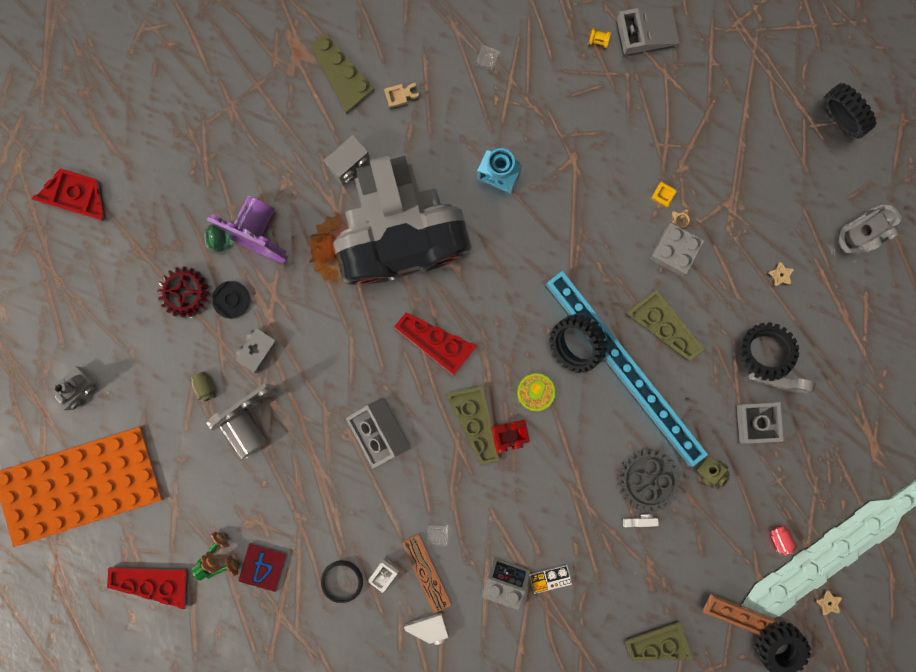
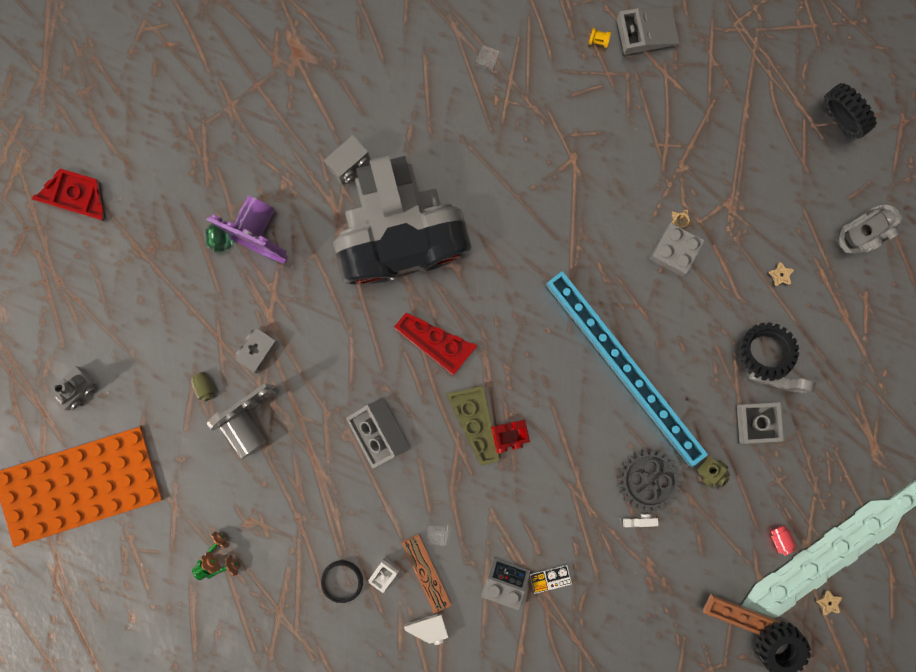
red wing [107,567,187,610] -> none
dark red gear [157,266,210,318] -> none
black tile [212,281,251,319] -> none
dark red tile [238,543,287,592] -> none
clear orange helmet [308,215,340,283] -> none
olive wing [311,33,375,114] -> none
tan plate [384,83,419,108] -> none
medium azure brick [477,148,522,194] -> none
tile [517,373,555,411] -> none
black tyre [549,314,608,373] -> none
olive wing [624,621,693,661] -> none
olive wing [627,289,705,361] -> none
yellow tile [651,181,677,208] -> none

